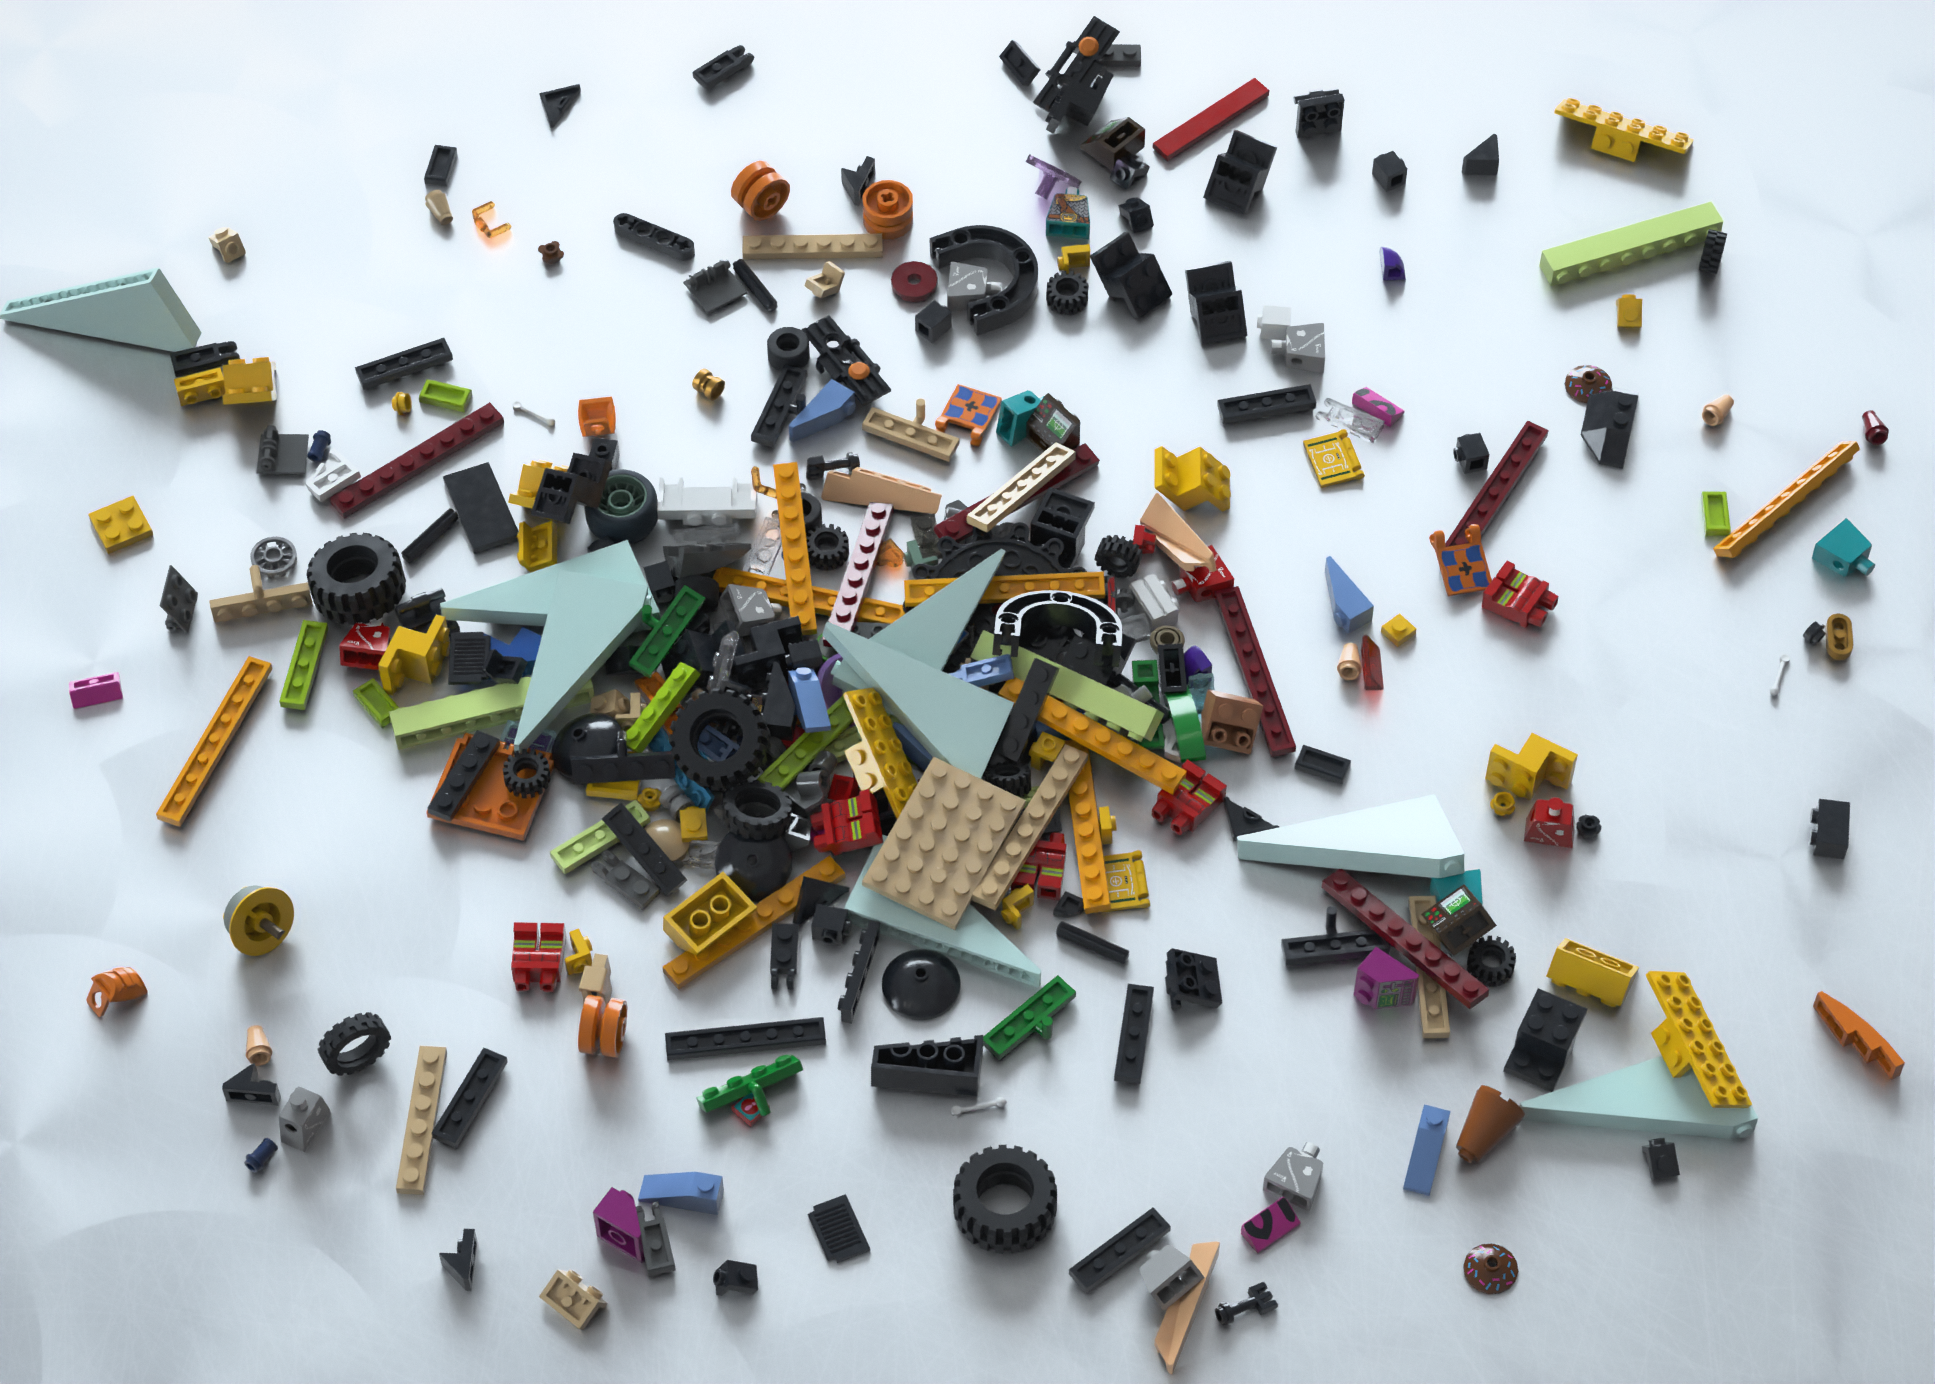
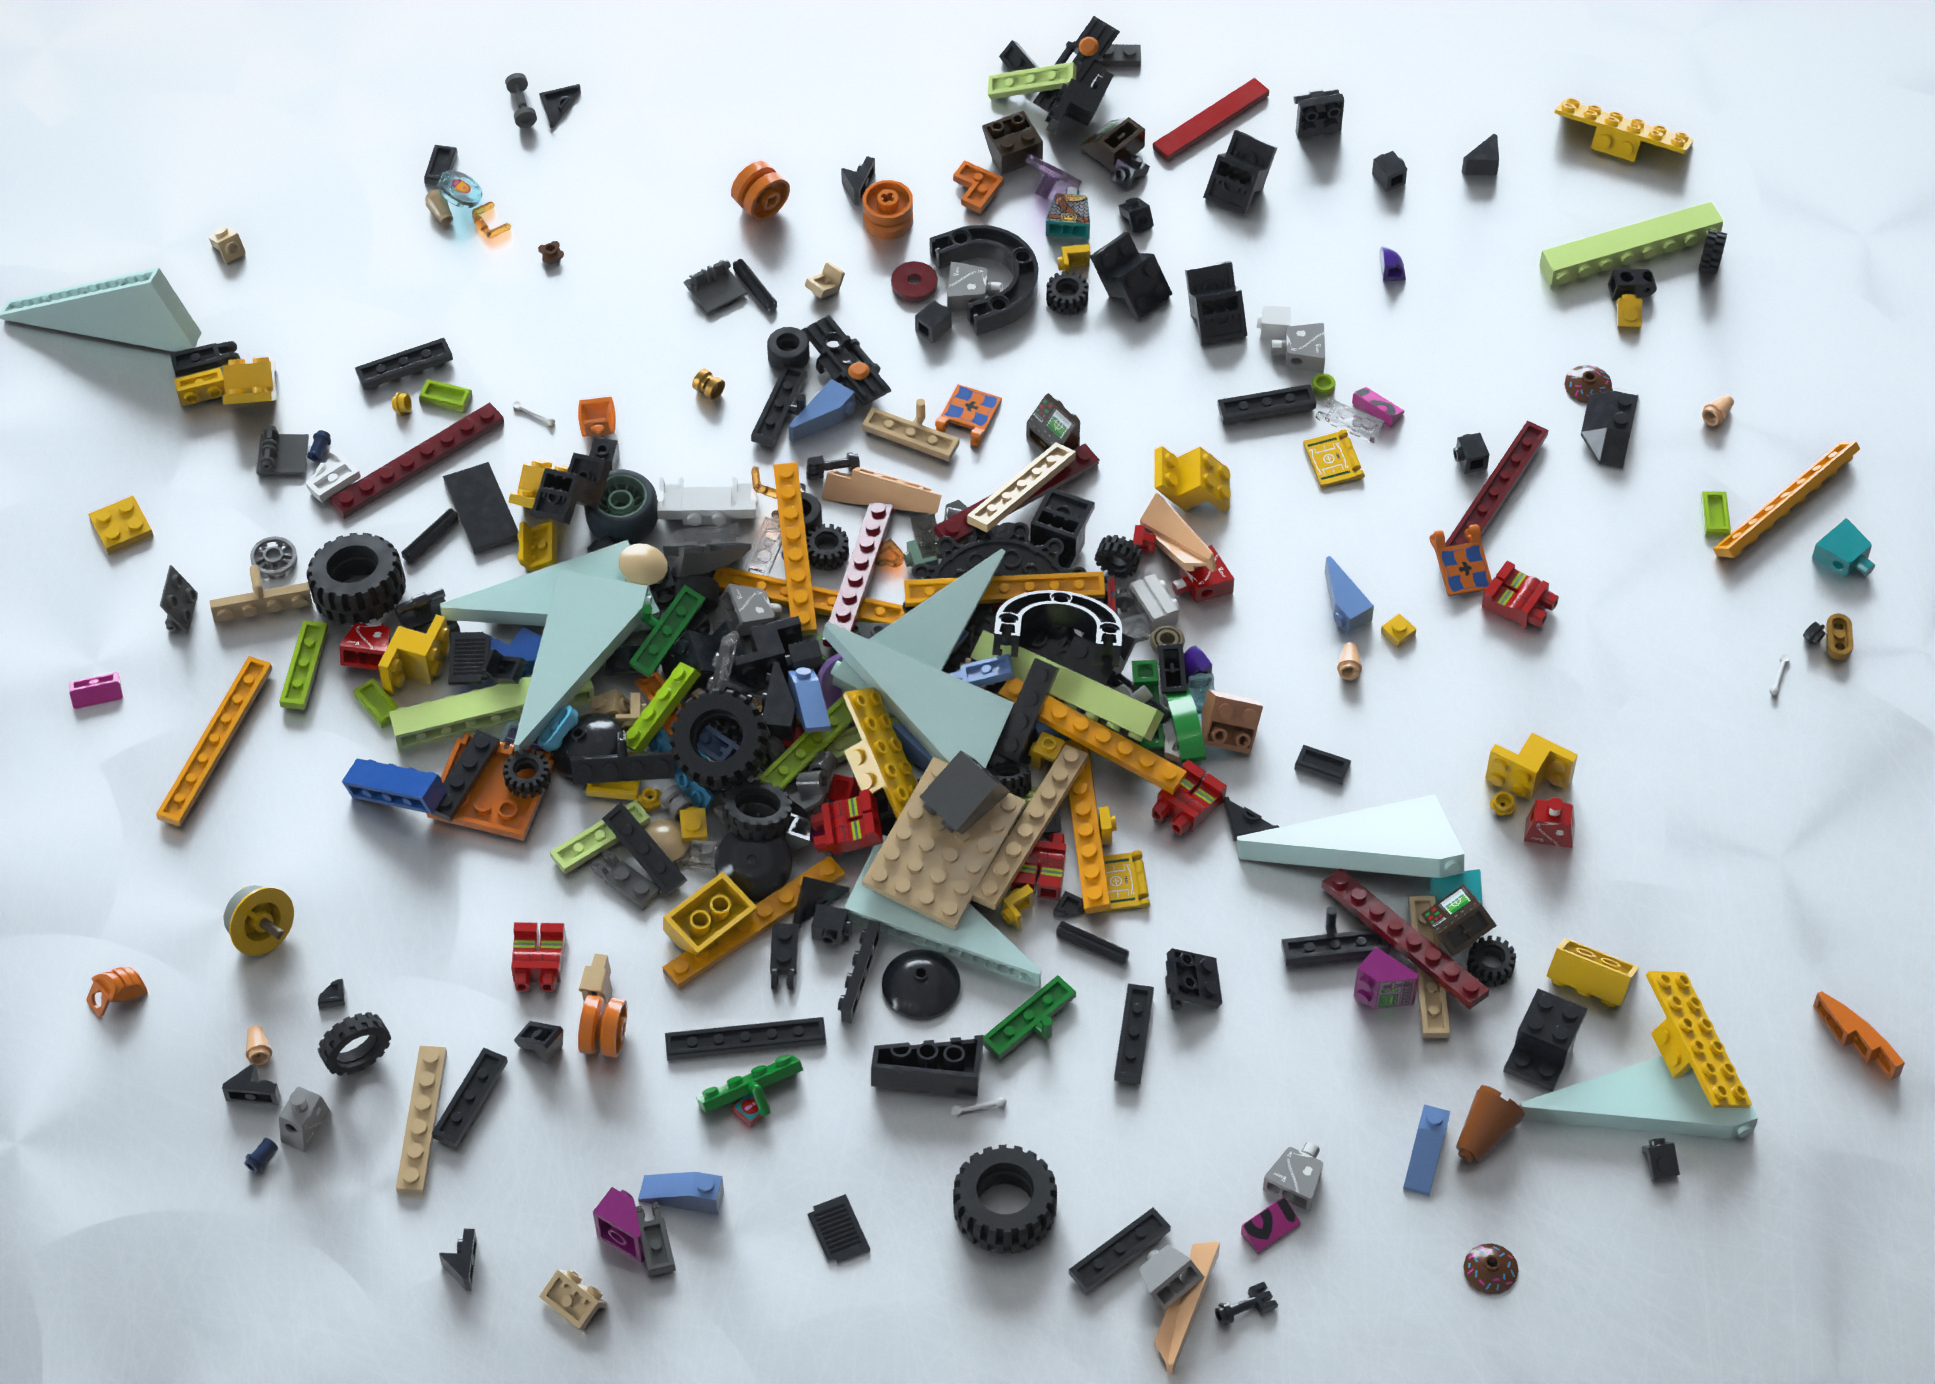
yellow bracket [564,928,593,975] -> none
black beam [613,213,695,261] -> none
black hinge [692,44,755,90] -> none
black bracket [713,1260,758,1296] -> none
tan plate [742,234,883,260] -> none
teal torso [996,390,1044,447] -> none
dark red plate [1214,586,1296,757] -> none
clear red slope [1361,635,1384,690] -> none
black plate [1576,814,1602,839] -> none
black brick [1809,799,1850,859] -> none
dark red cone [1862,410,1889,445] -> none
none -> black tile [318,978,345,1009]
none -> blue brick [341,758,448,814]
none -> clear light blue tile [437,170,483,208]
none -> dark grey wheel [505,73,537,128]
none -> black slope [514,1021,564,1064]
none -> medium azure plate [537,705,578,752]
none -> tan dish [619,544,667,585]
none -> dark grey slope [920,750,1010,834]
none -> orange plate [953,160,1004,214]
none -> dark brown slope [982,111,1043,175]
none -> yellowish green plate [987,62,1076,99]
none -> lime tile [1311,373,1336,397]
none -> black leg [1608,269,1657,300]

